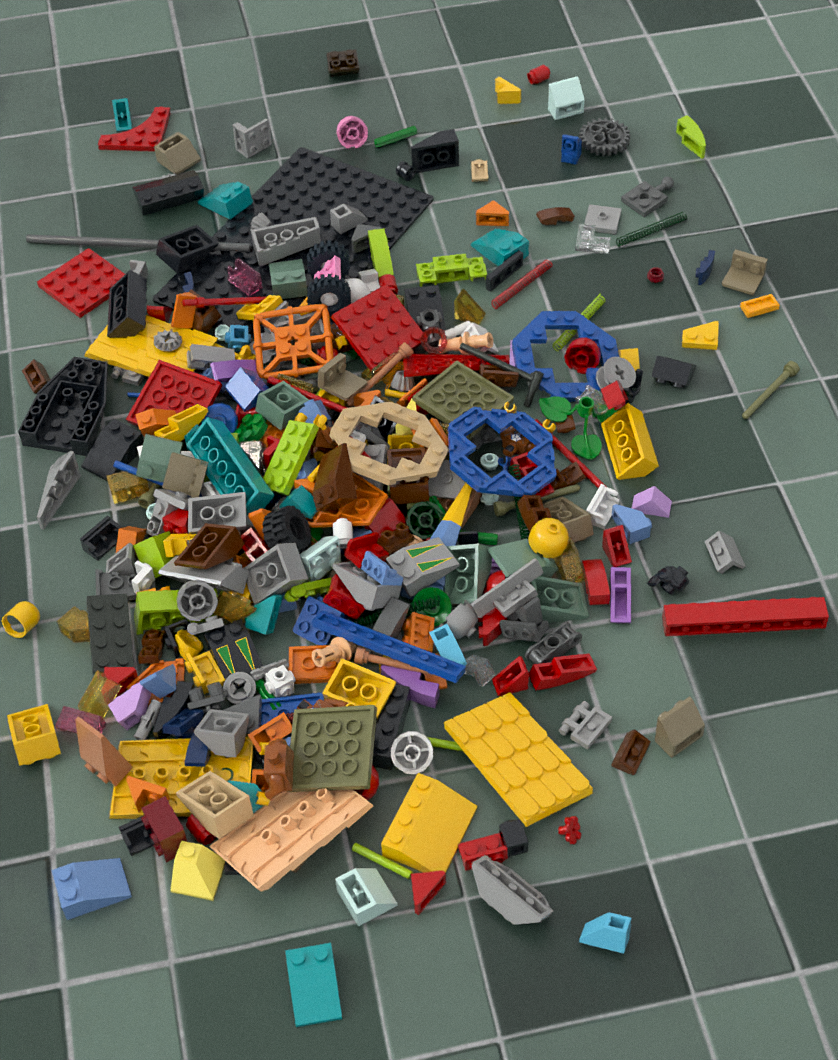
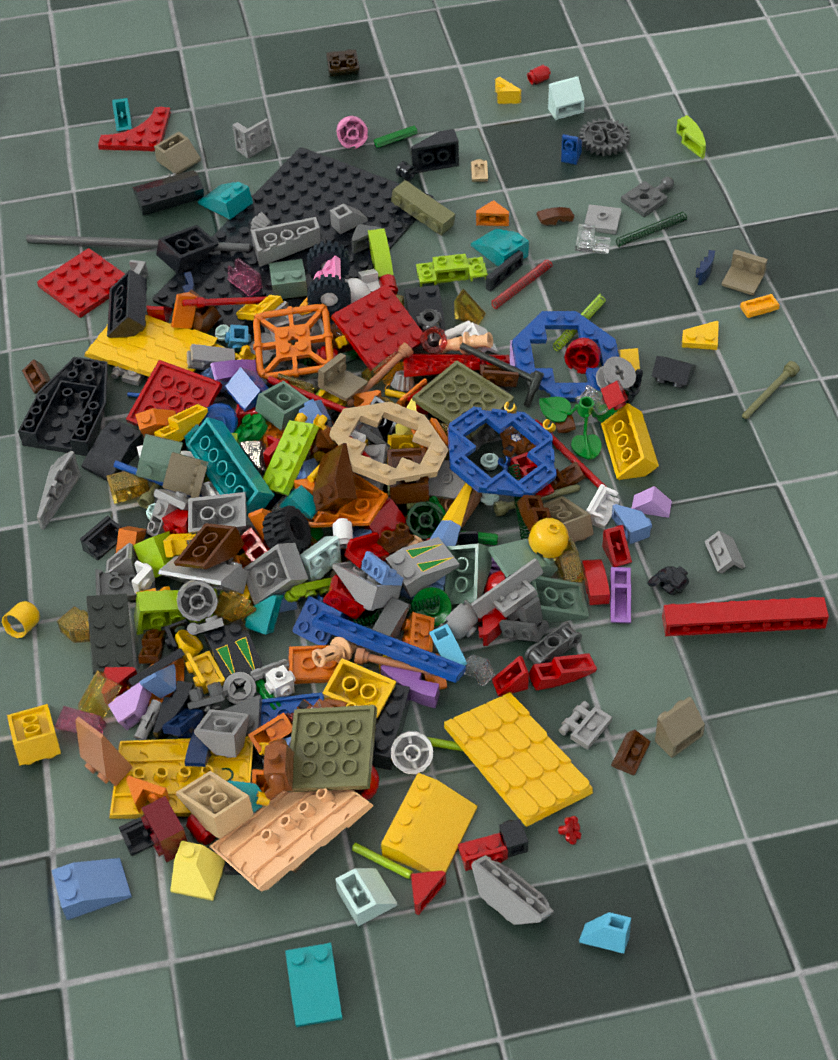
light grey gear [154,329,182,351] -> none
dark red plate [647,267,664,283] -> none
none -> black tile [126,648,185,689]
none -> olive brick [391,180,455,236]

